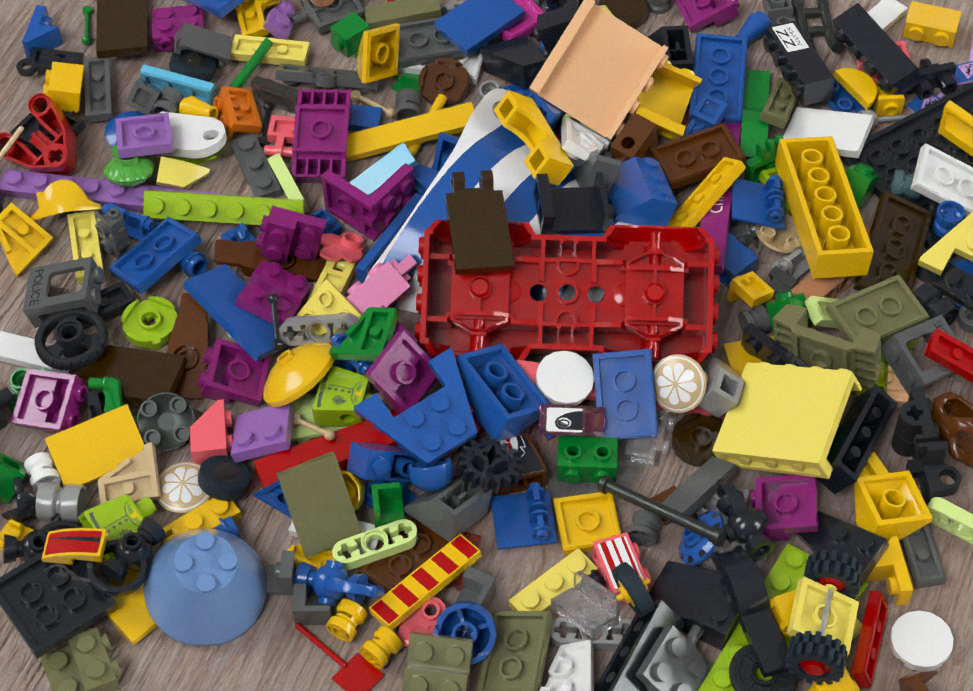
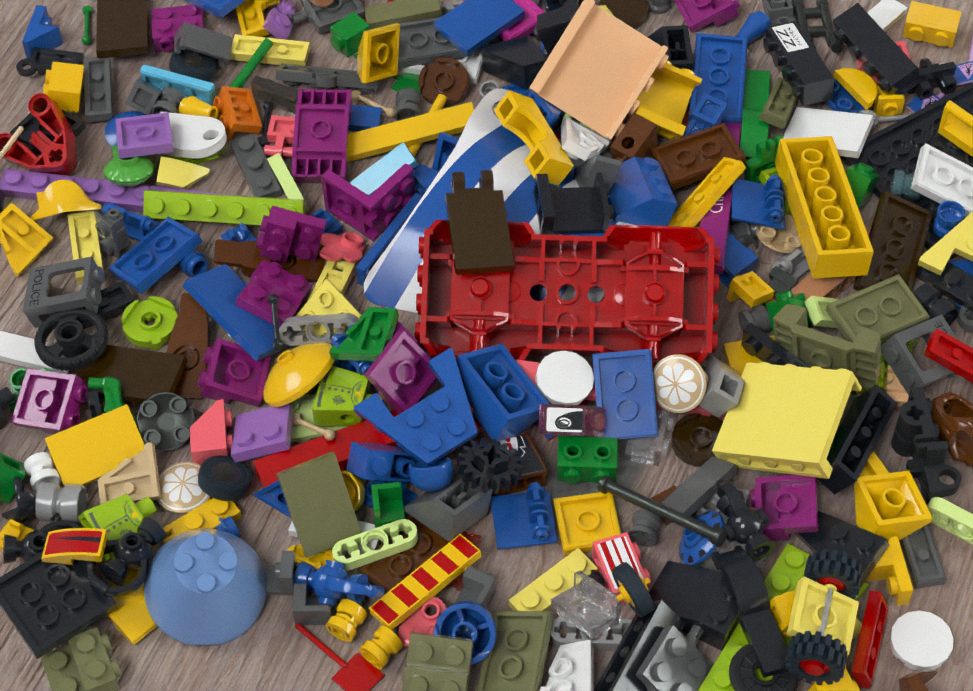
bright pink hinge [346,254,417,315] -> none

